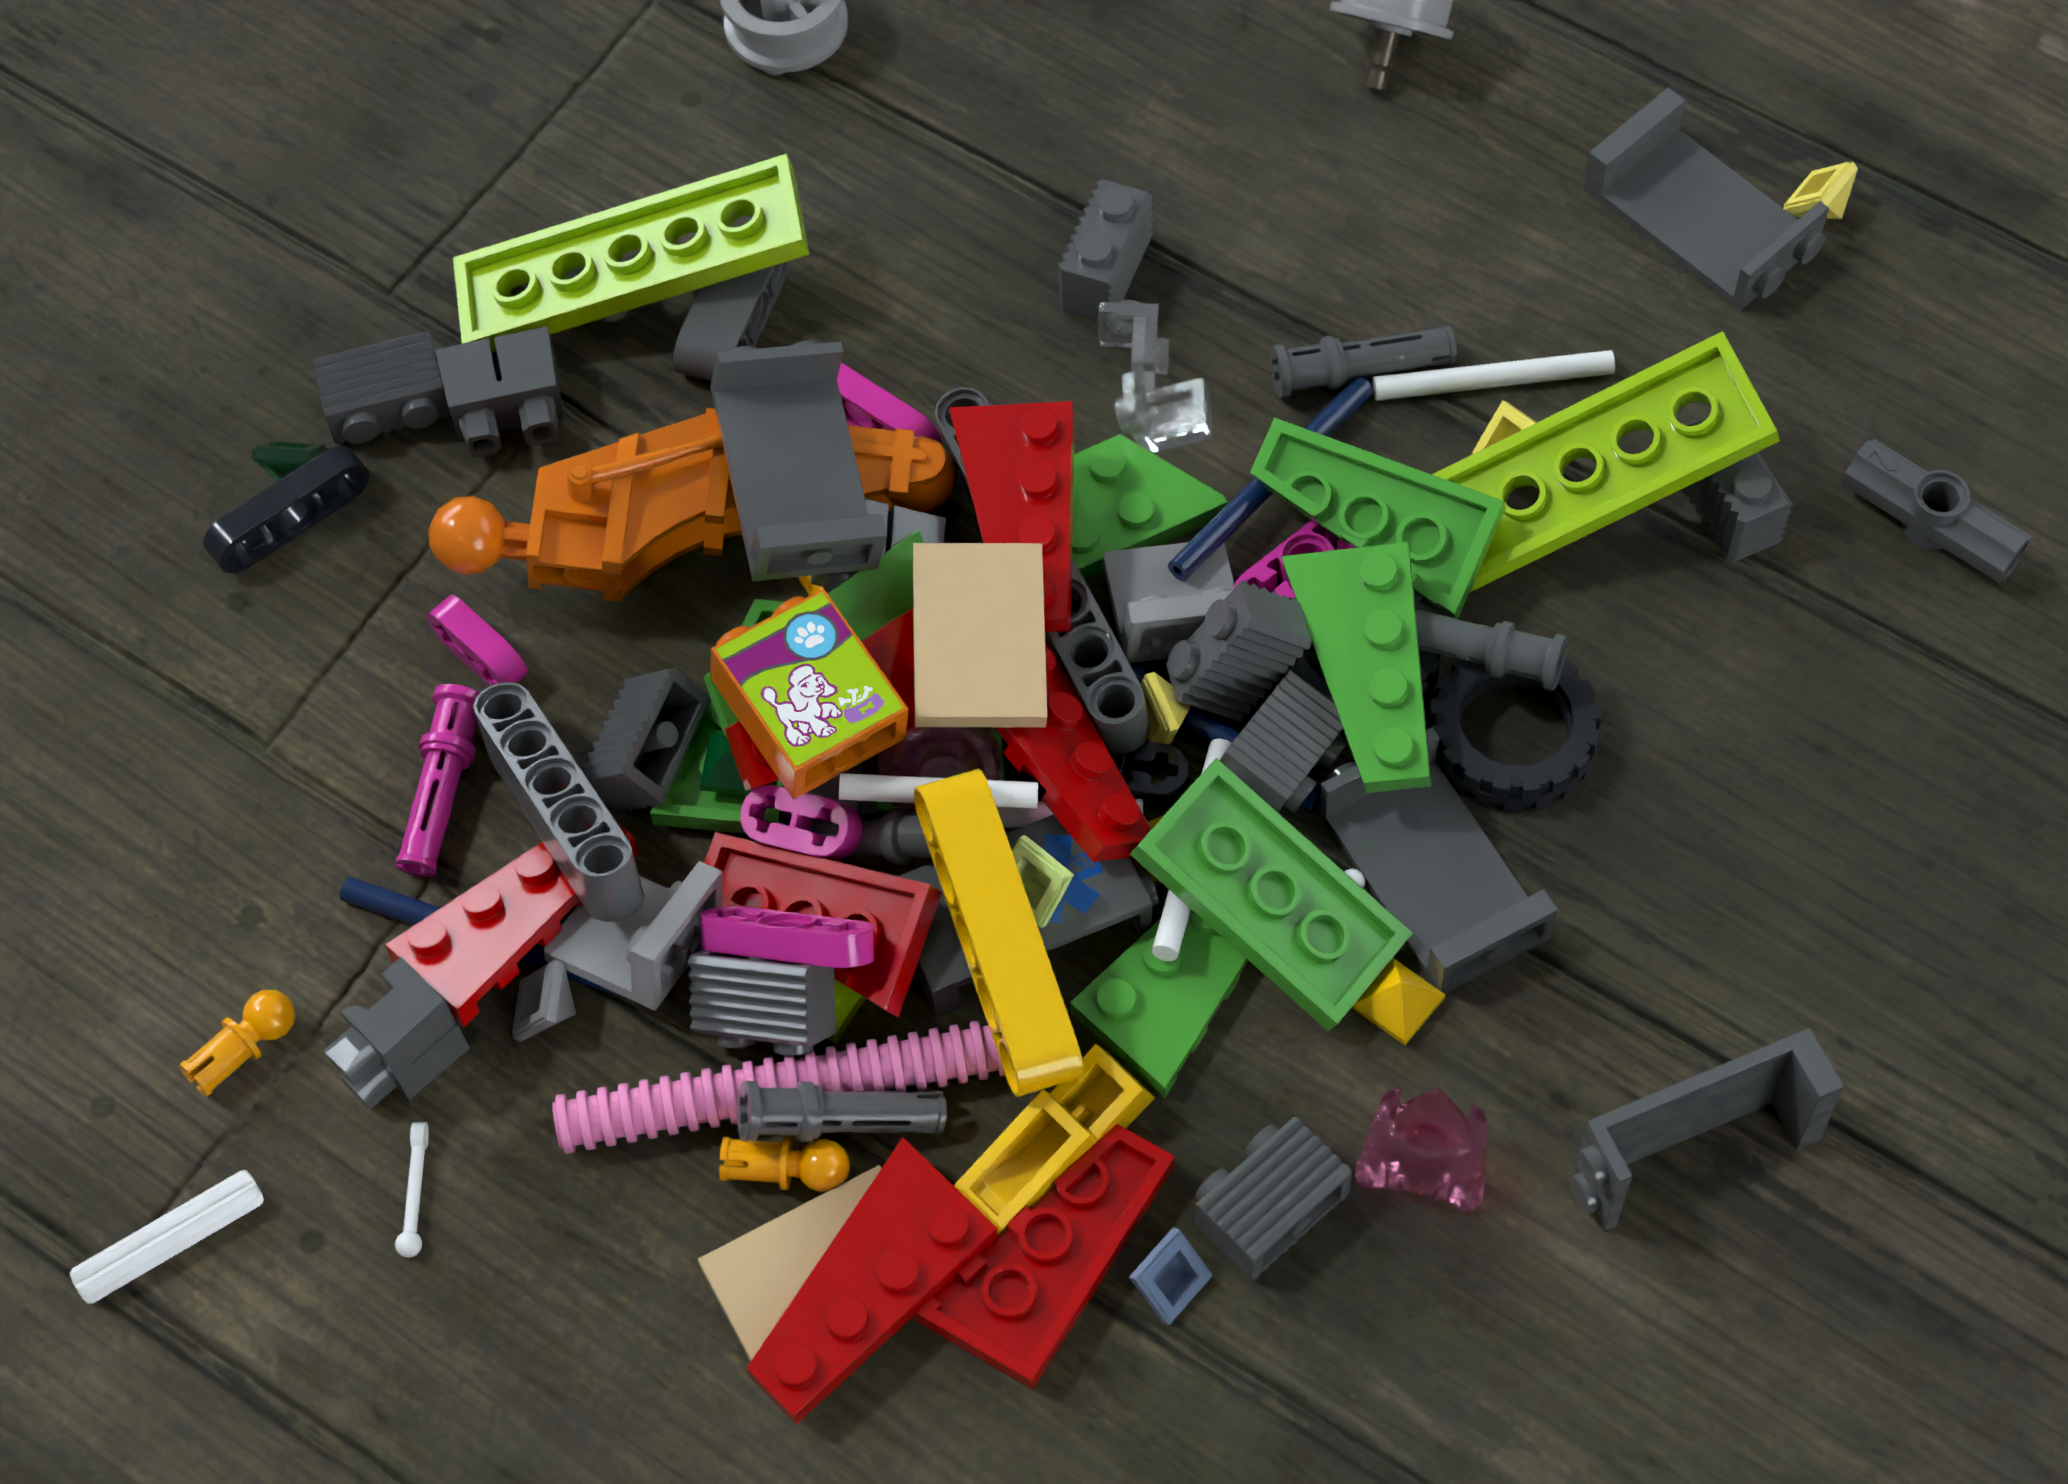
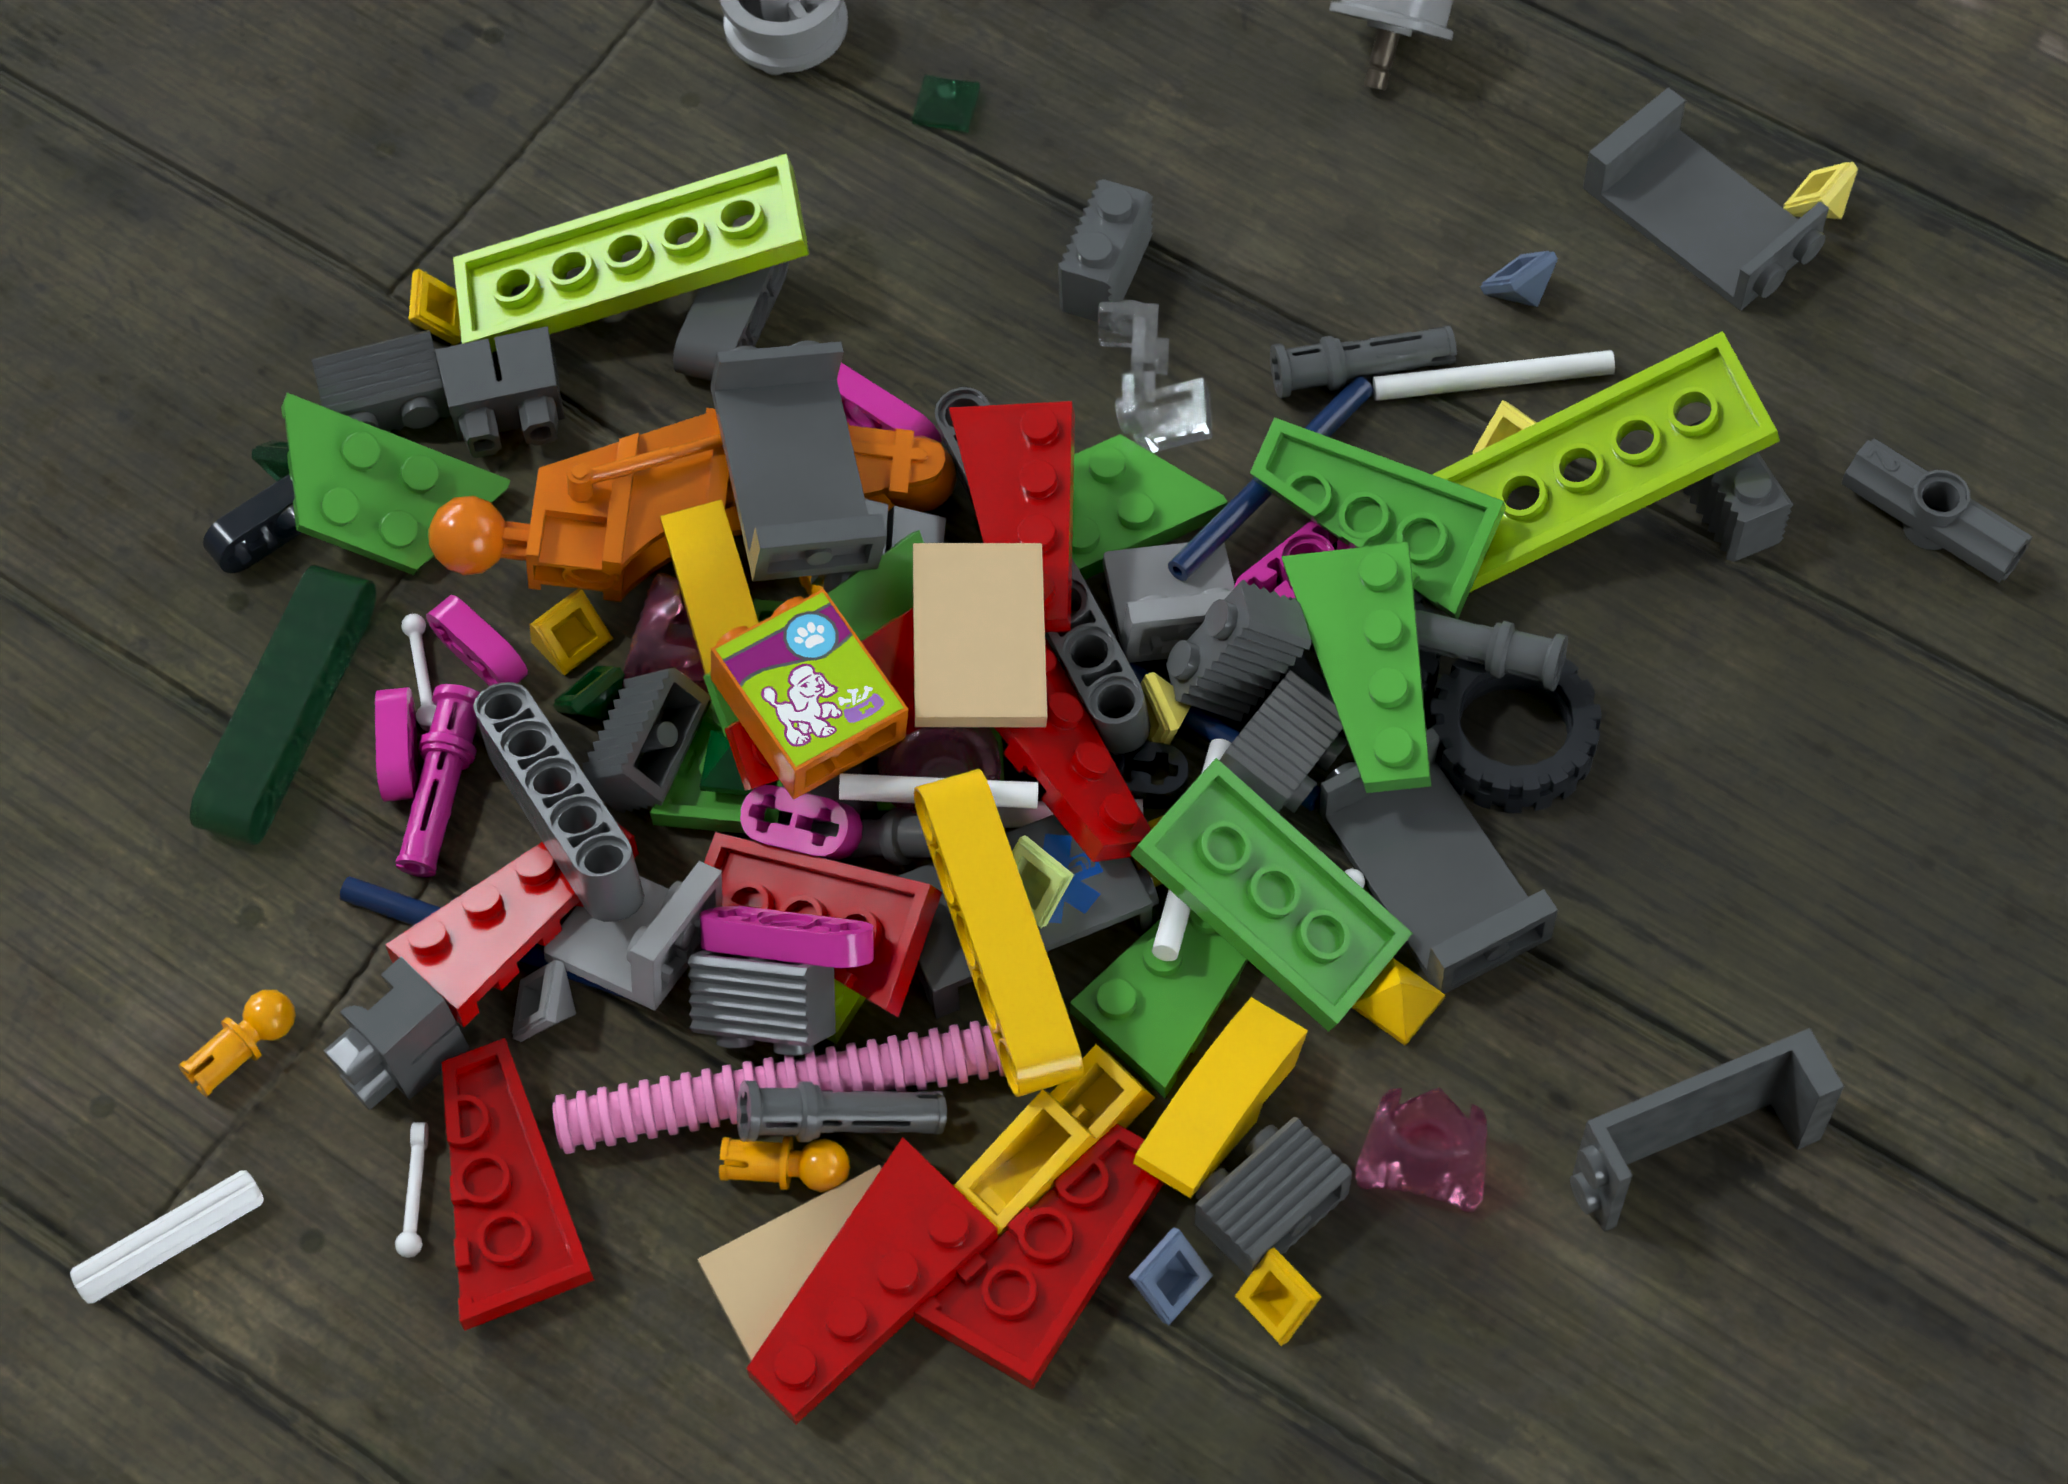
none -> clear green beam [190,565,376,845]
none -> bright green wing [281,393,511,575]
none -> dark pink beam [375,687,418,802]
none -> white hinge [402,614,436,731]
none -> yellow slope [409,268,461,345]
none -> red wing [442,1038,594,1331]
none -> yellow slope [529,589,613,675]
none -> dark green slope [553,666,625,721]
none -> clear pink hair [623,573,705,687]
none -> yellow slope [660,499,759,675]
none -> clear green slope [912,74,980,132]
none -> yellow slope [1133,997,1308,1199]
none -> yellow slope [1235,1247,1321,1346]
none -> sand blue slope [1480,251,1558,307]

